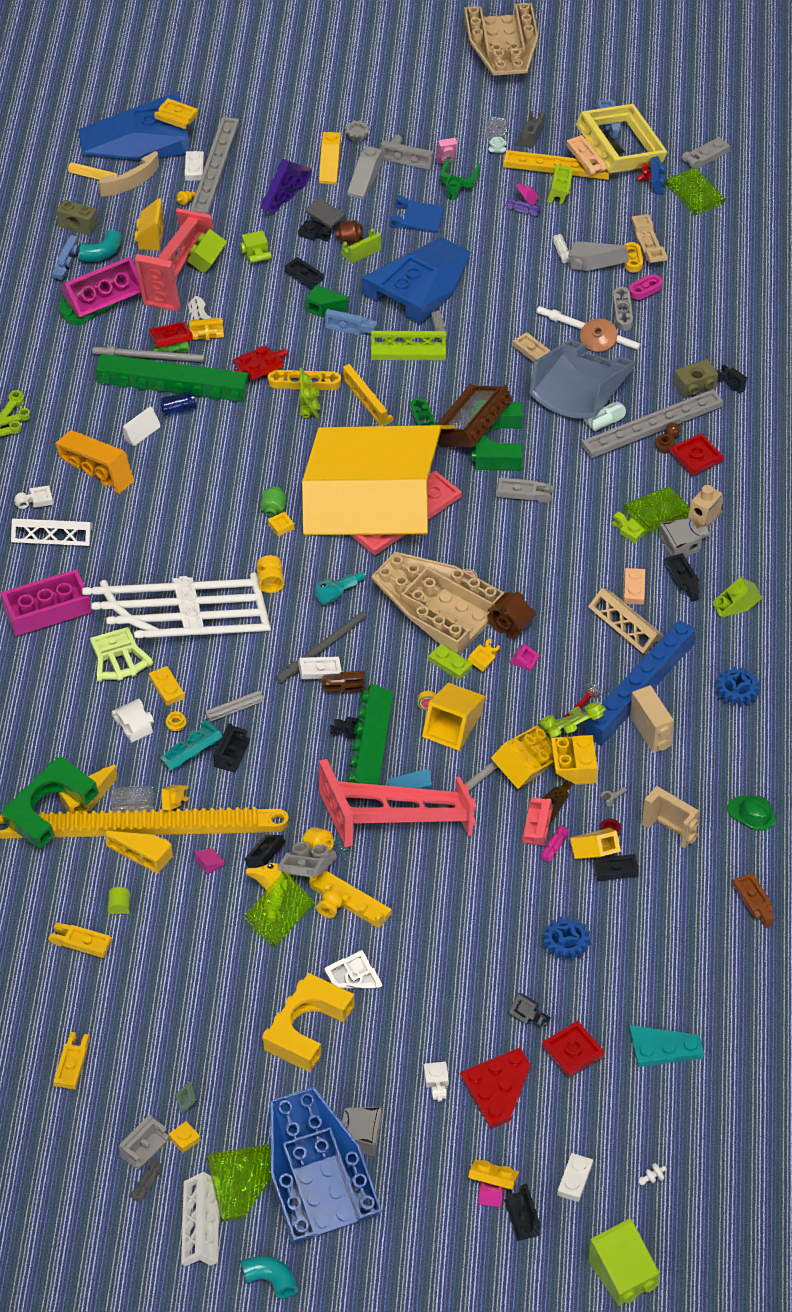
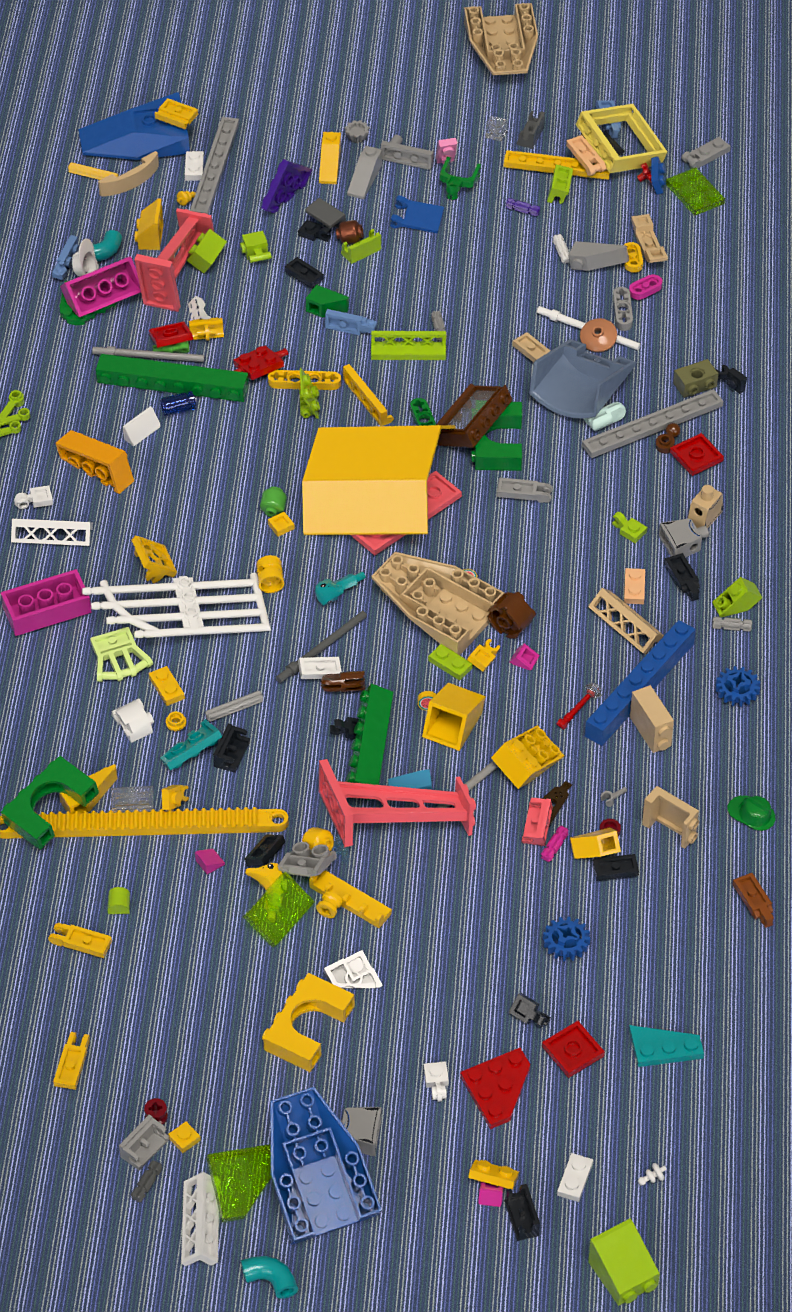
olive brick [56,199,98,236] -> none
yellow slope [105,831,173,874] -> none
sand green slope [175,1082,197,1113] -> none
blue wedge [362,237,471,324] -> none
light aqua plate [488,137,507,153] -> none
dark pink slope [516,184,539,206] -> none
lime plant [539,702,606,738] -> none
yellow slope [551,735,598,785] -> none
clear neon green plate [623,487,690,532] -> none
none -> white piece [72,238,99,277]
none -> yellow piece [131,535,177,583]
none -> dark red wheel [144,1098,168,1125]
none -> light grey axle [712,617,752,631]

